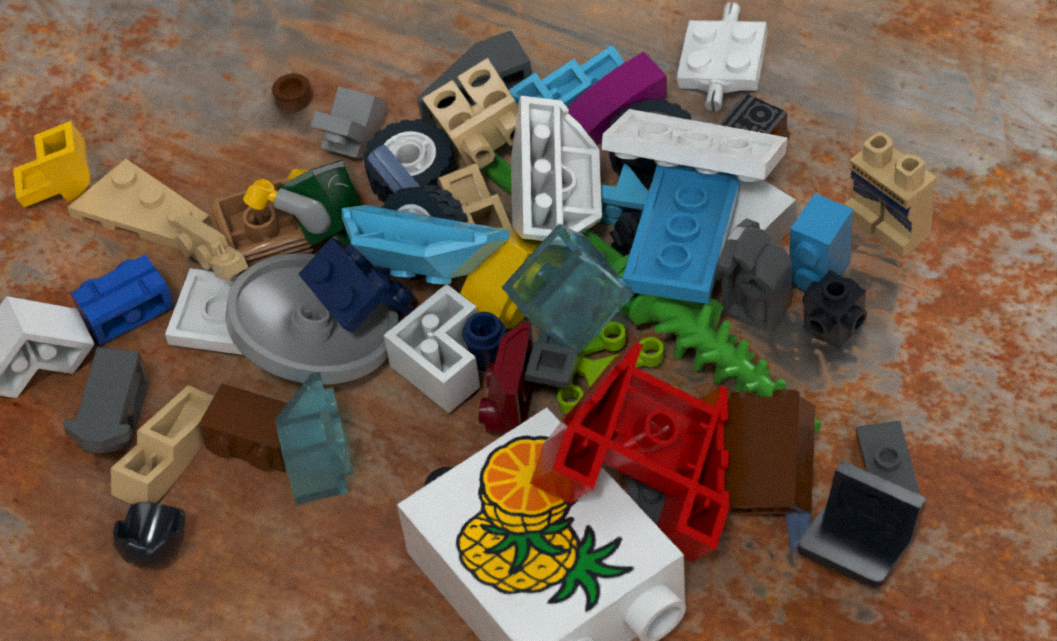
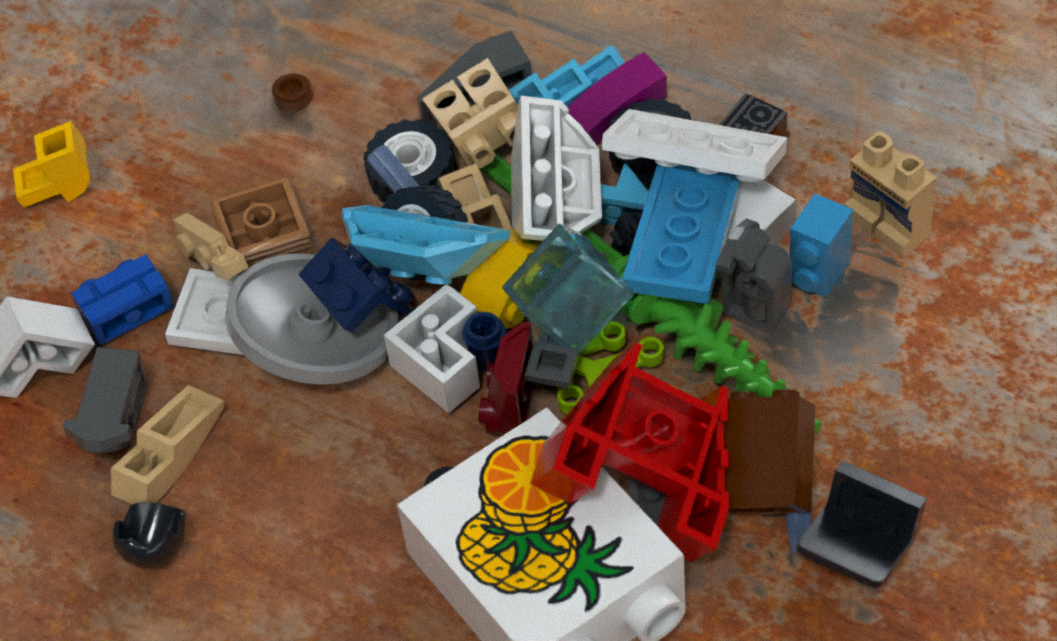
tan wing [67,159,212,250] -> none
reddish brown brick [198,383,307,473] -> none
torso [243,160,361,245] -> none
clear light blue slope [275,372,353,505] -> none
light grey brick [311,86,388,158] -> none
white plate [677,3,768,112] -> none
black brick [802,270,867,350] -> none
dark grey plate [856,420,920,495] -> none

